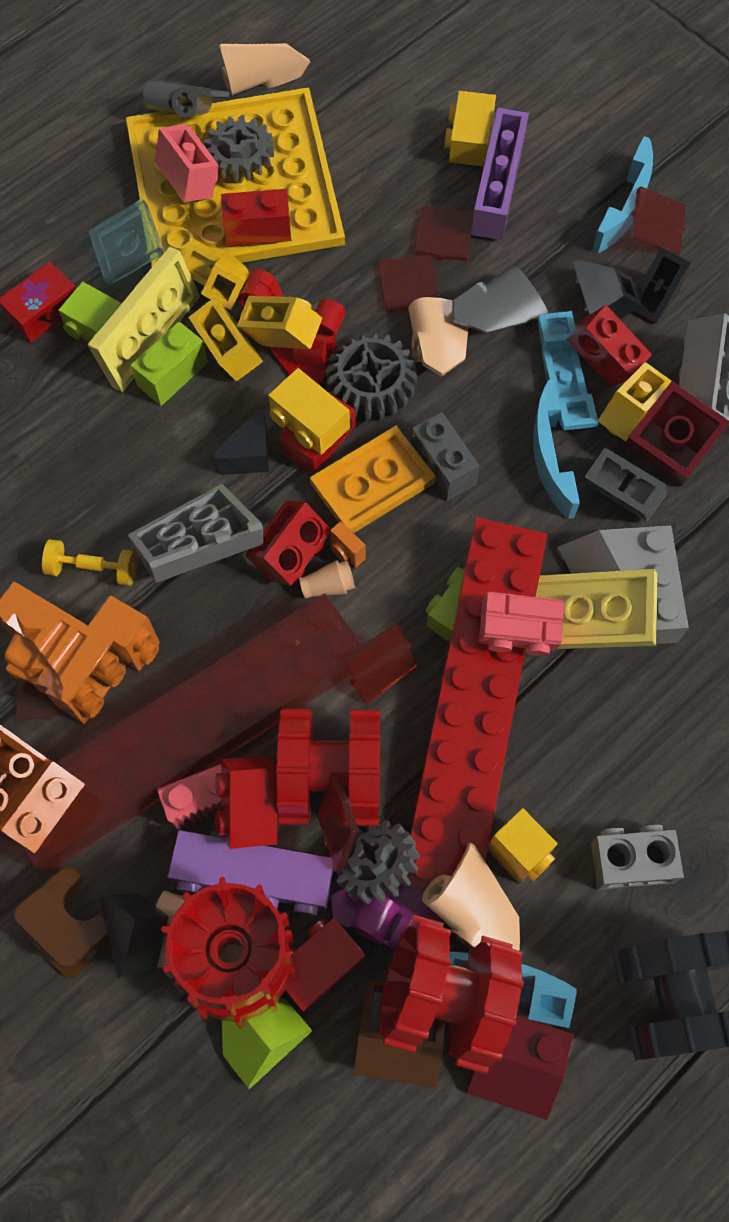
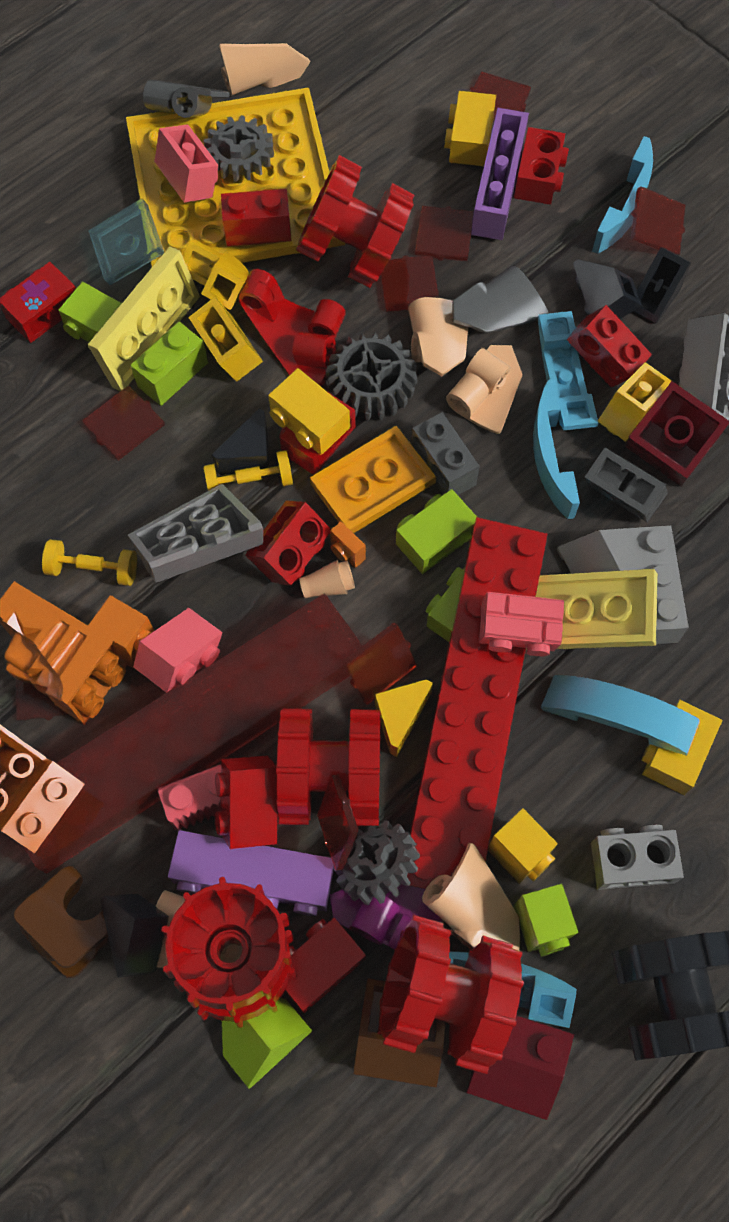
yellow brick [236,296,322,349] -> none
none -> clear red piece [82,386,165,460]
none -> coral brick [133,608,223,693]
none -> yellow wheel [204,450,293,491]
none -> red piece [296,155,415,288]
none -> yellow slope [375,679,433,757]
none -> lime brick [396,489,477,575]
none -> light nougat panel [446,345,523,434]
none -> clear red piece [470,71,531,122]
none -> lime brick [513,884,578,957]
none -> red brick [514,127,569,205]
none -> medium azure slope [541,675,700,756]
none -> yellow brick [641,700,722,795]

